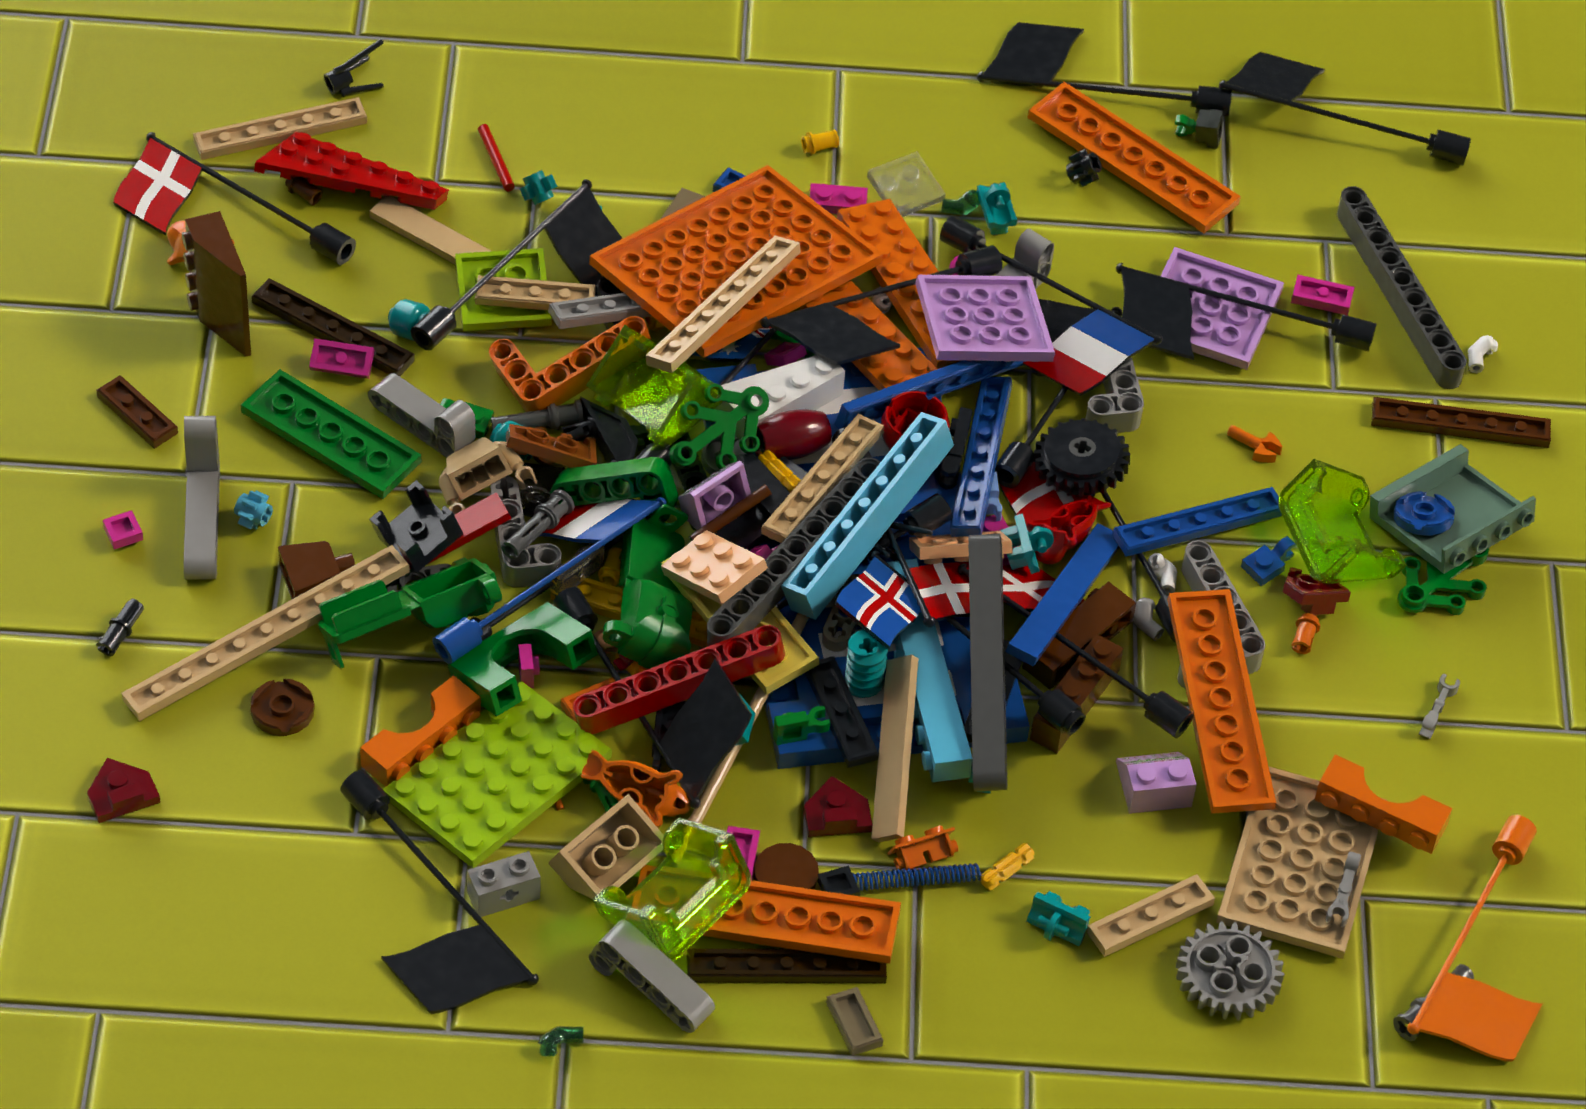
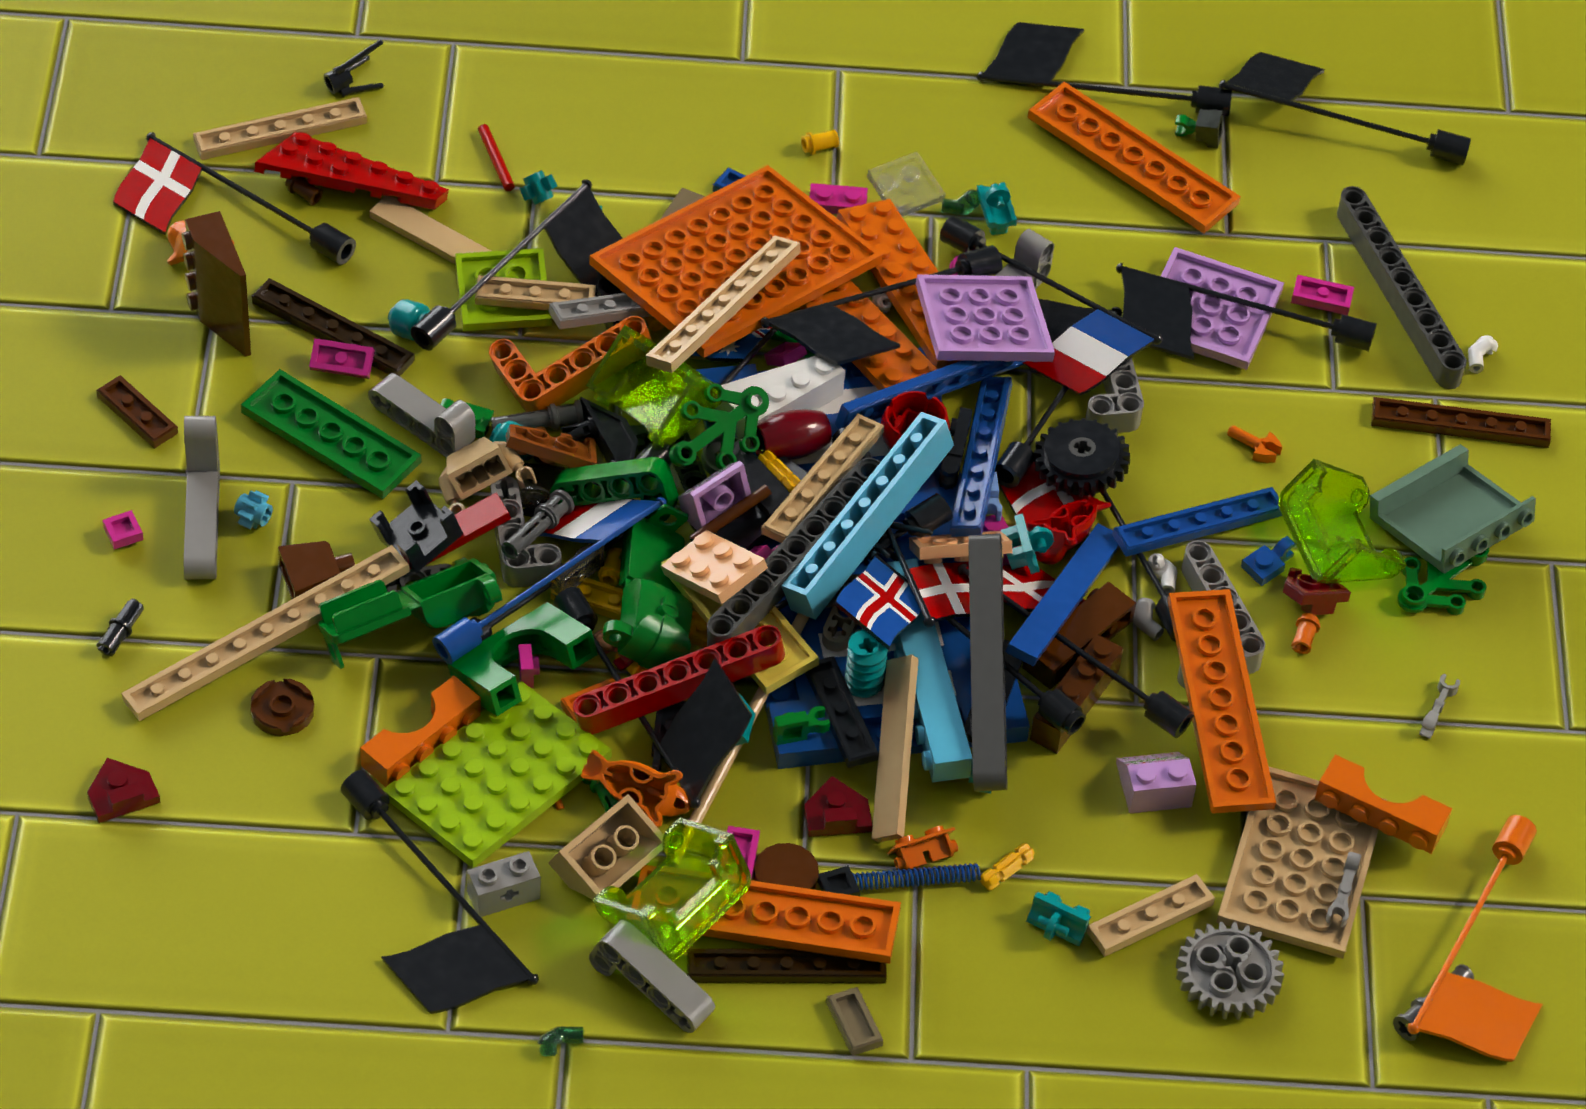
black gear [1066,149,1102,187] -> none
blue tile [1394,491,1455,536] -> none

